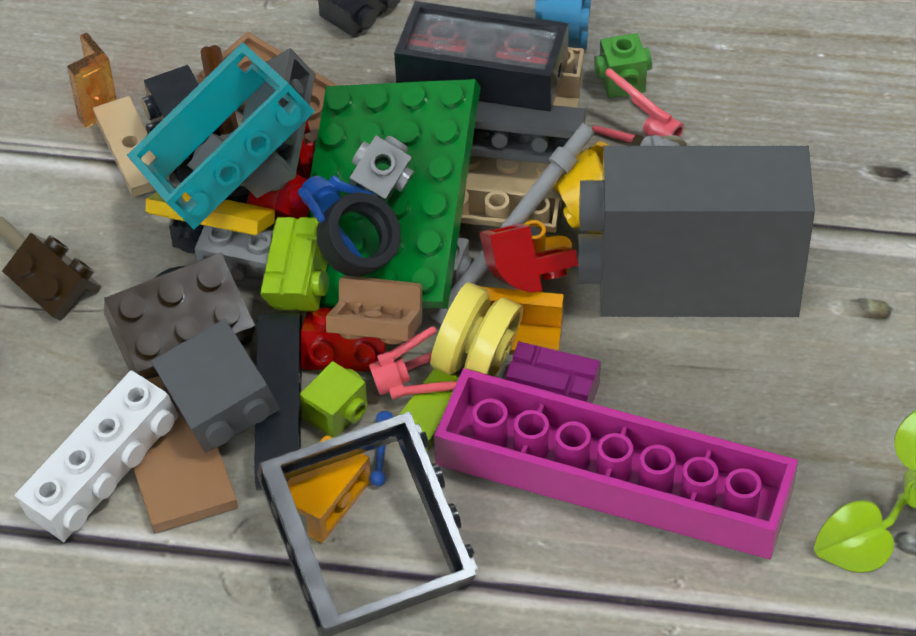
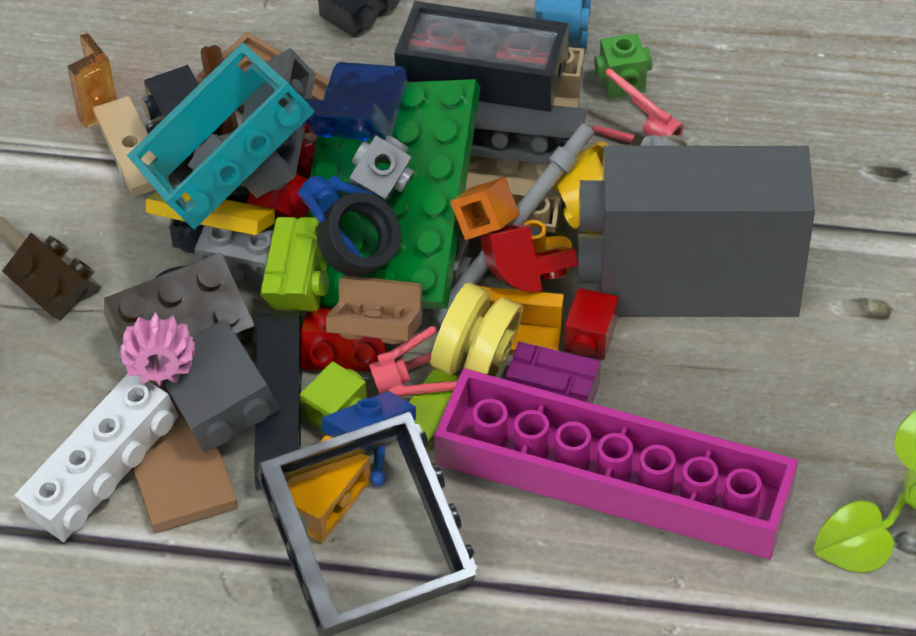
none -> bright pink gear [120,312,195,387]
none -> clear blue bracket [303,62,409,141]
none -> blue plate [322,391,416,438]
none -> orange brick [450,177,520,240]
none -> red brick [564,288,618,360]

